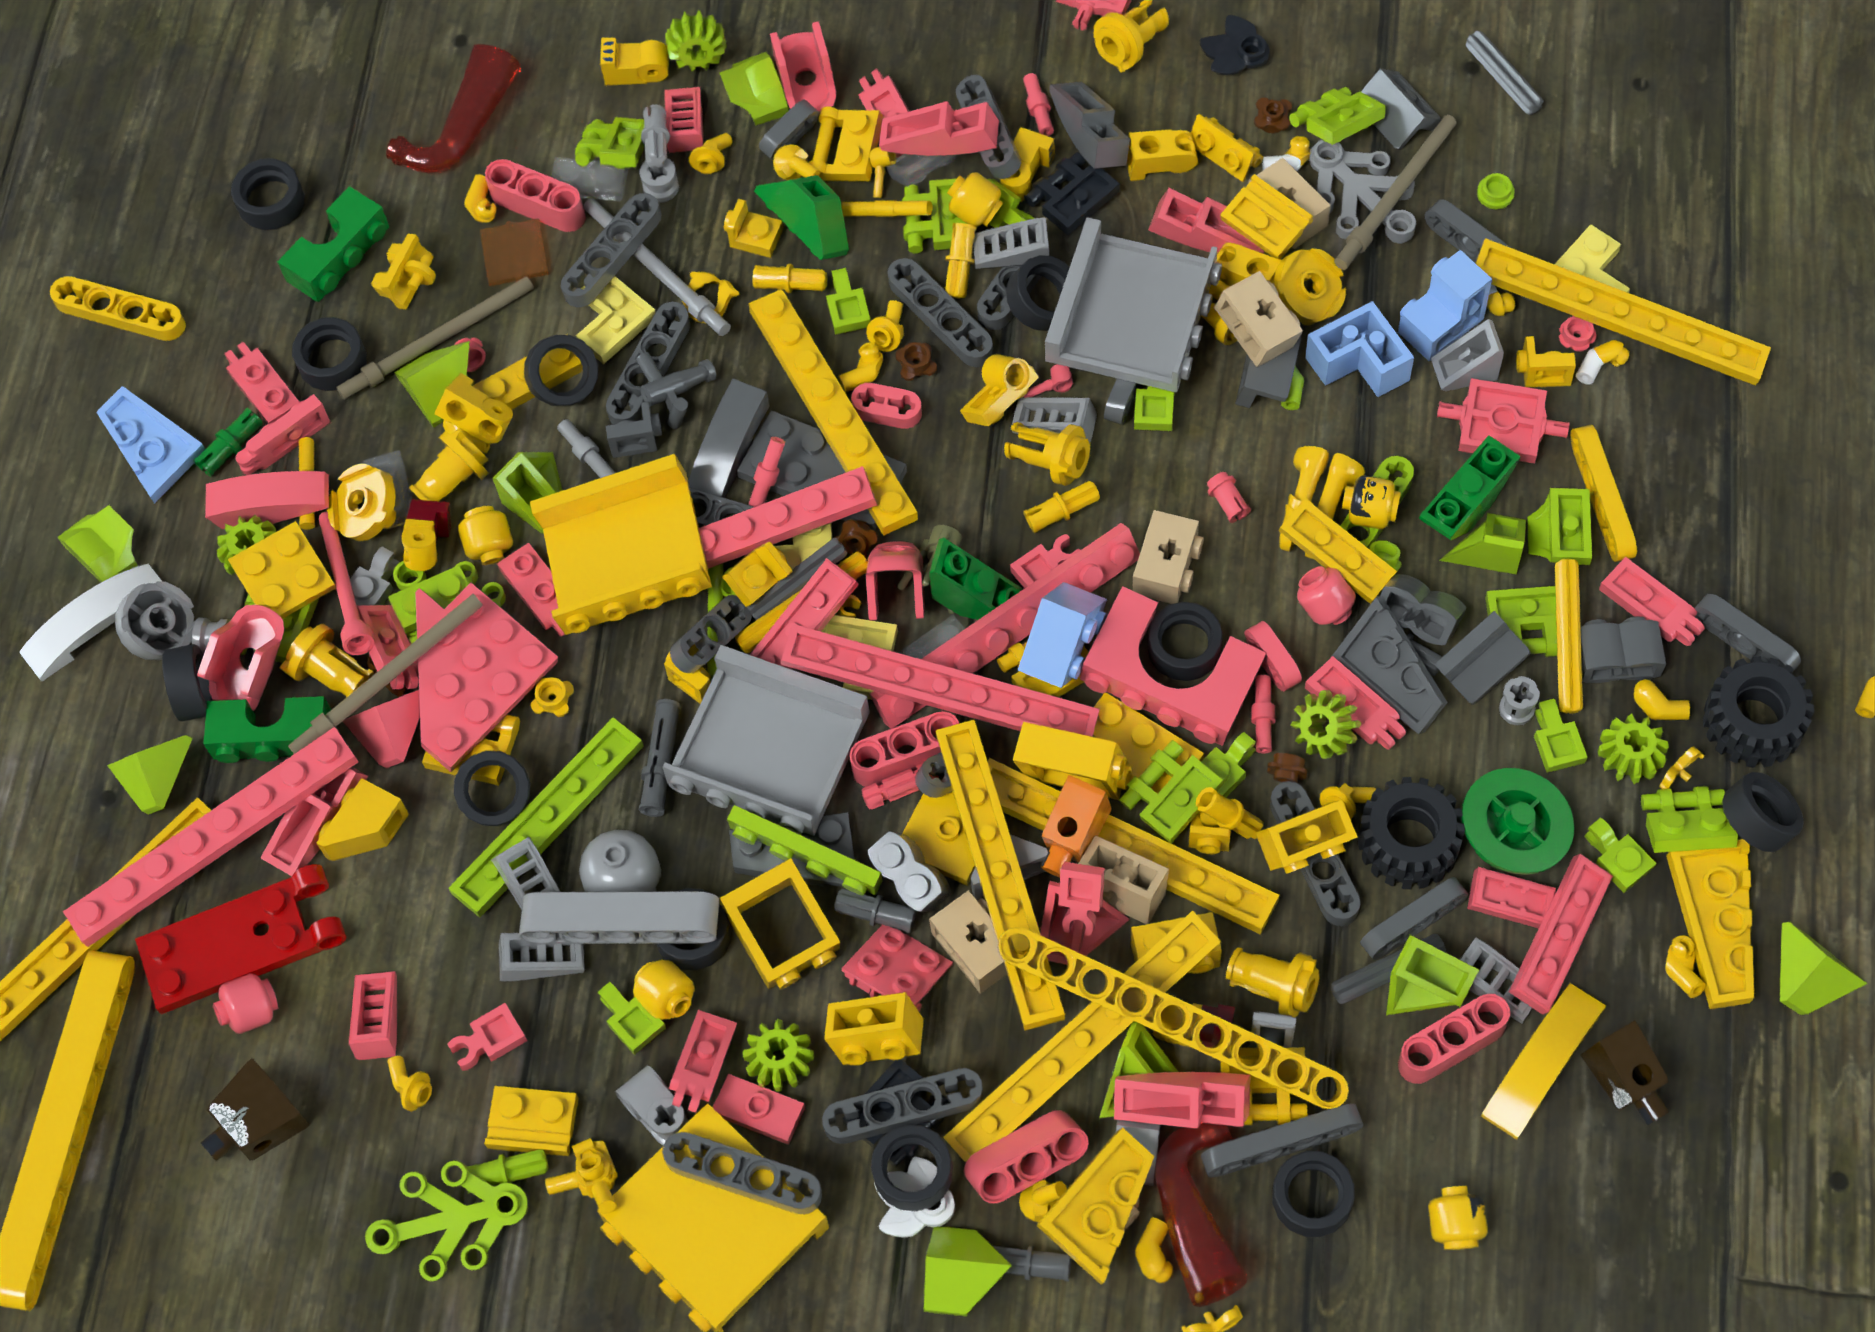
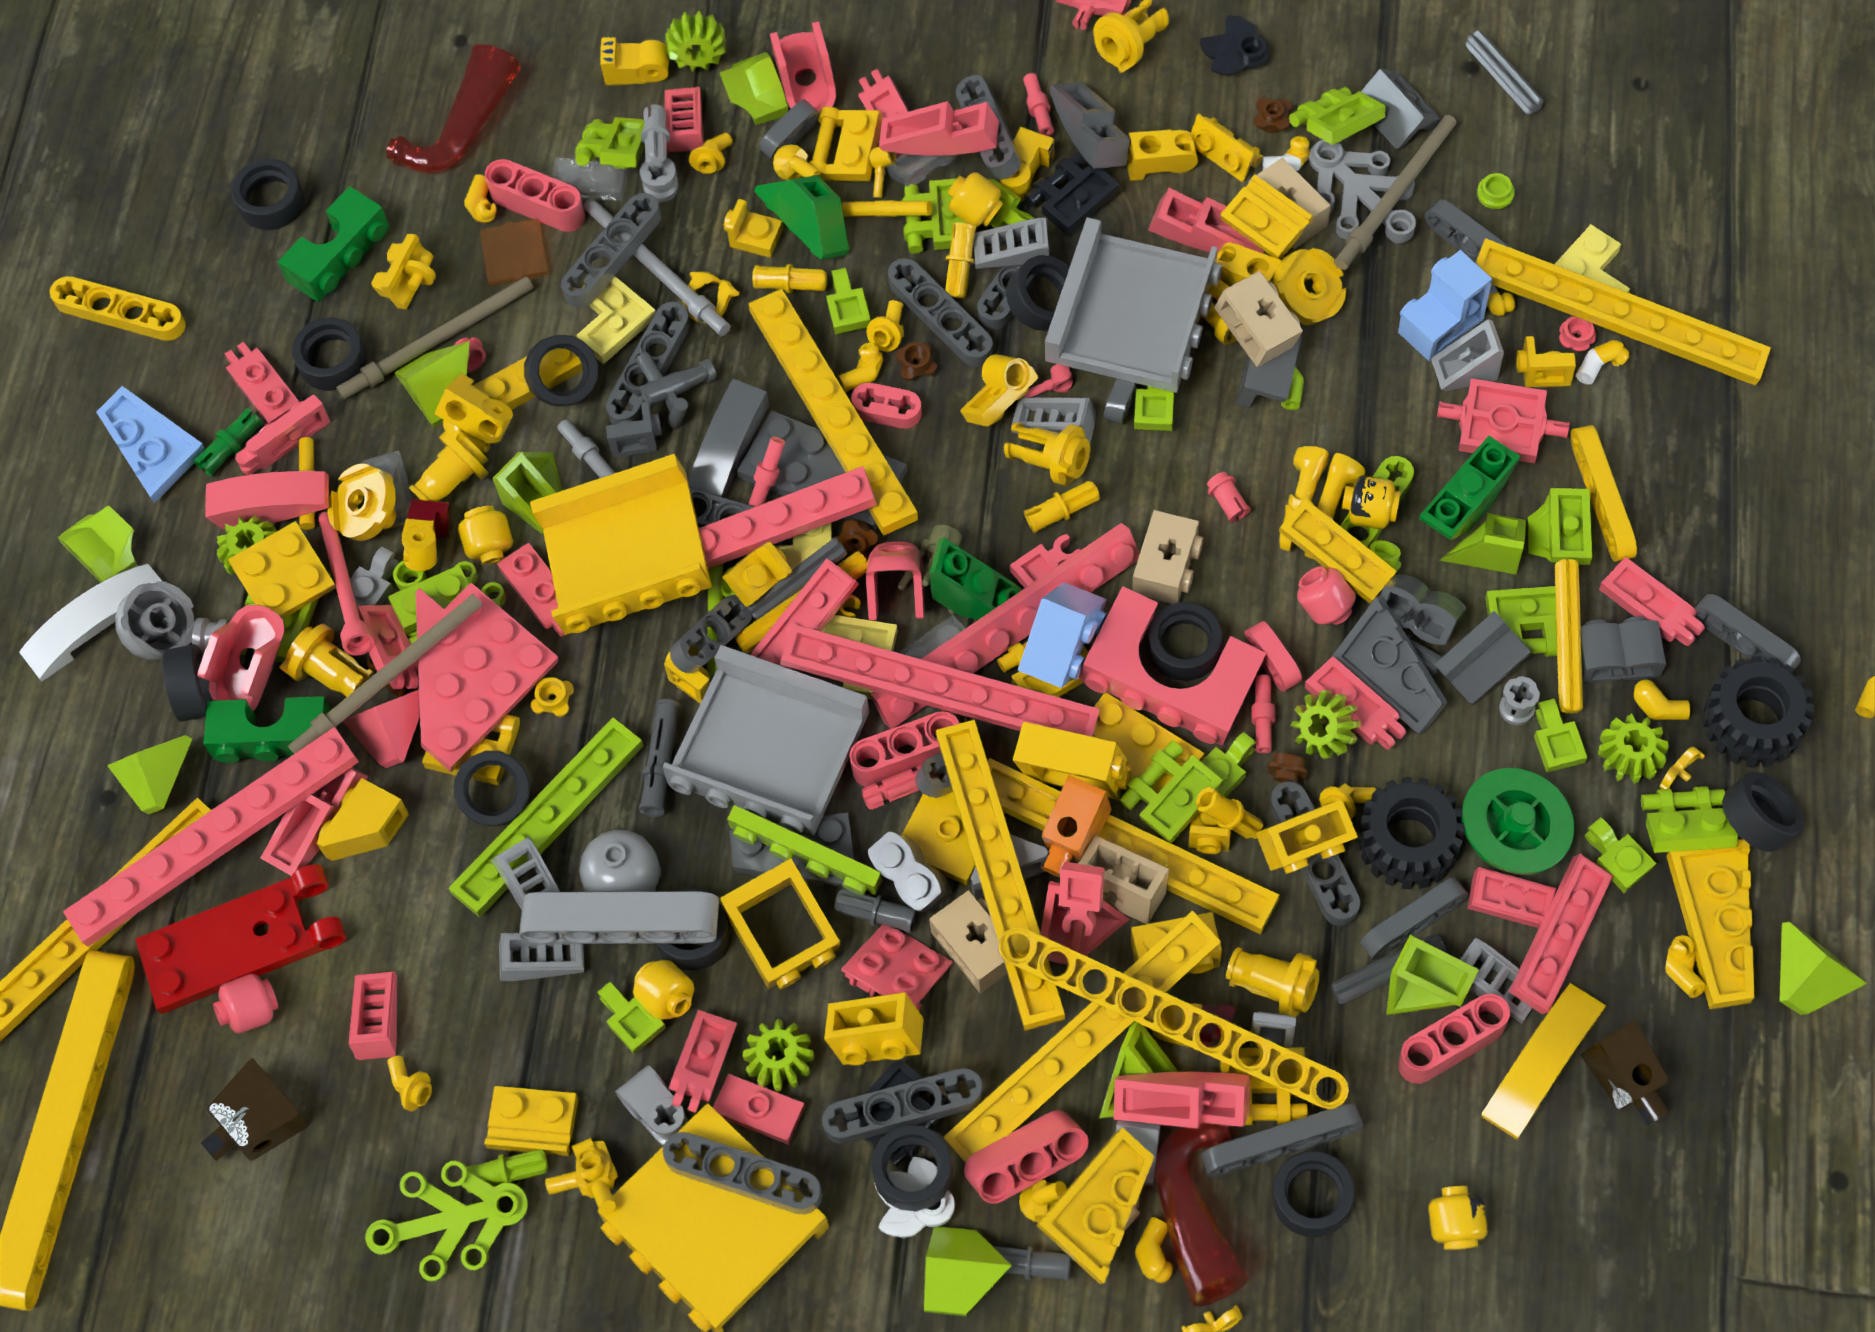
coral plate [447,1003,527,1071] -> none
light blue brick [1305,301,1414,397] -> none

